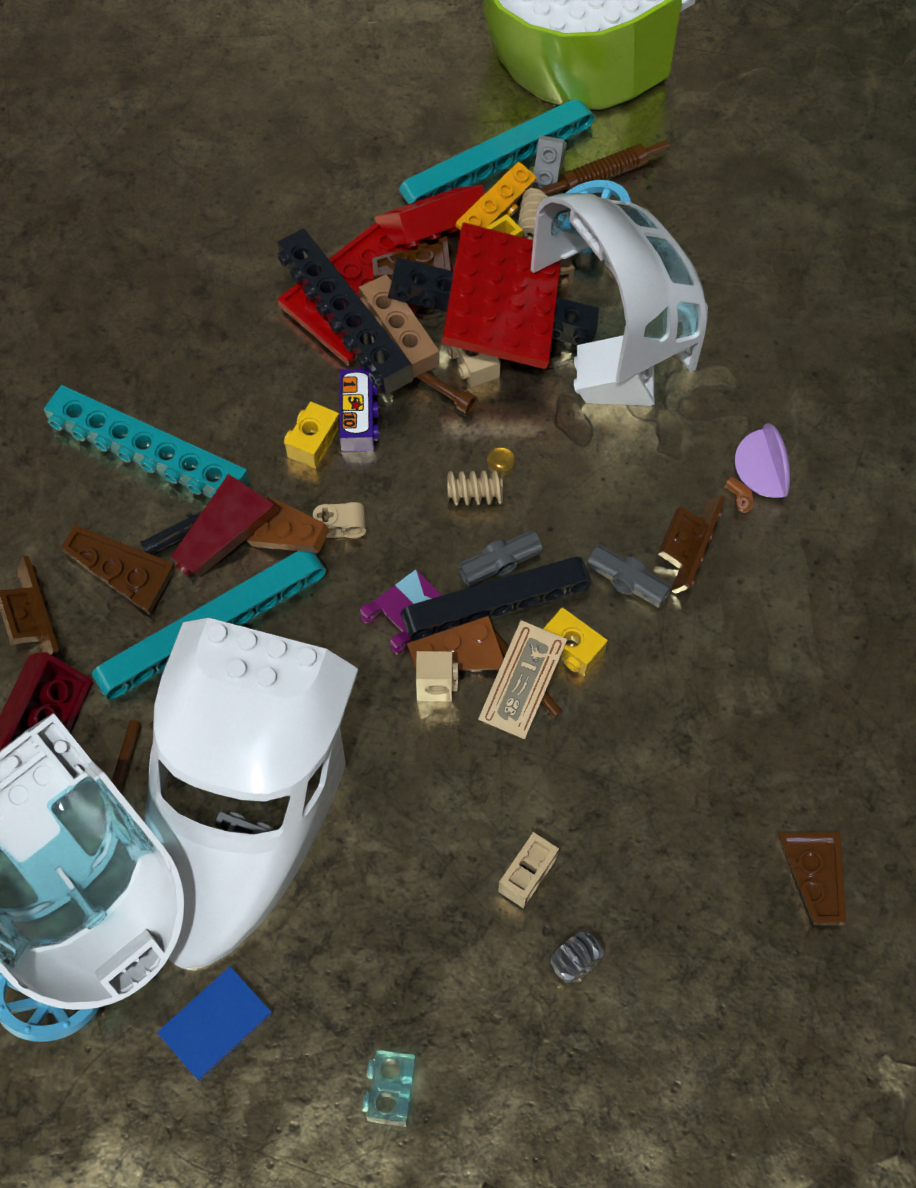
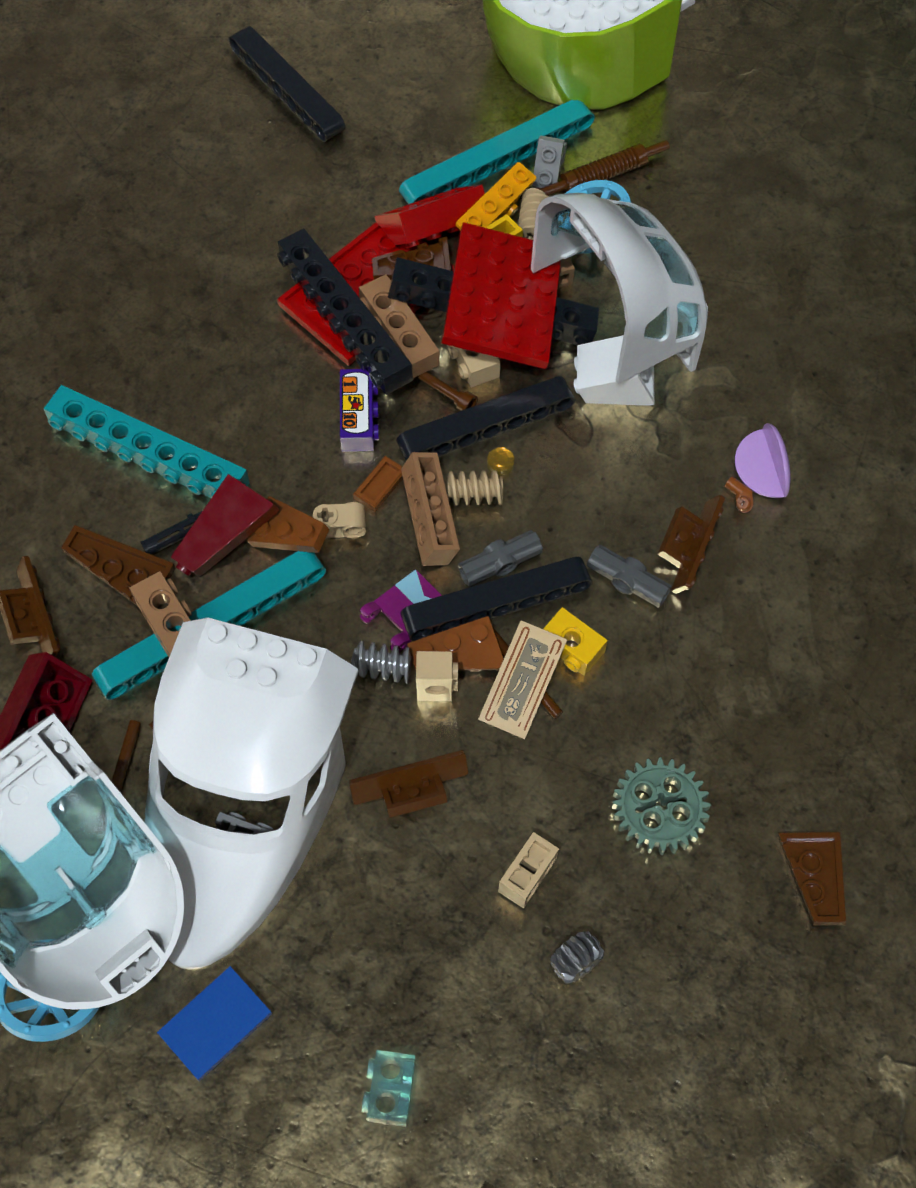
yellow brick [284,401,340,469] -> none
none -> medium nougat brick [129,571,192,657]
none -> black beam [228,26,346,142]
none -> reddish brown bracket [349,750,468,818]
none -> light grey piece [351,640,412,684]
none -> dark orange tile [353,456,403,512]
none -> black beam [396,376,576,461]
none -> medium nougat brick [401,452,460,566]
none -> sand green gear [612,757,711,855]

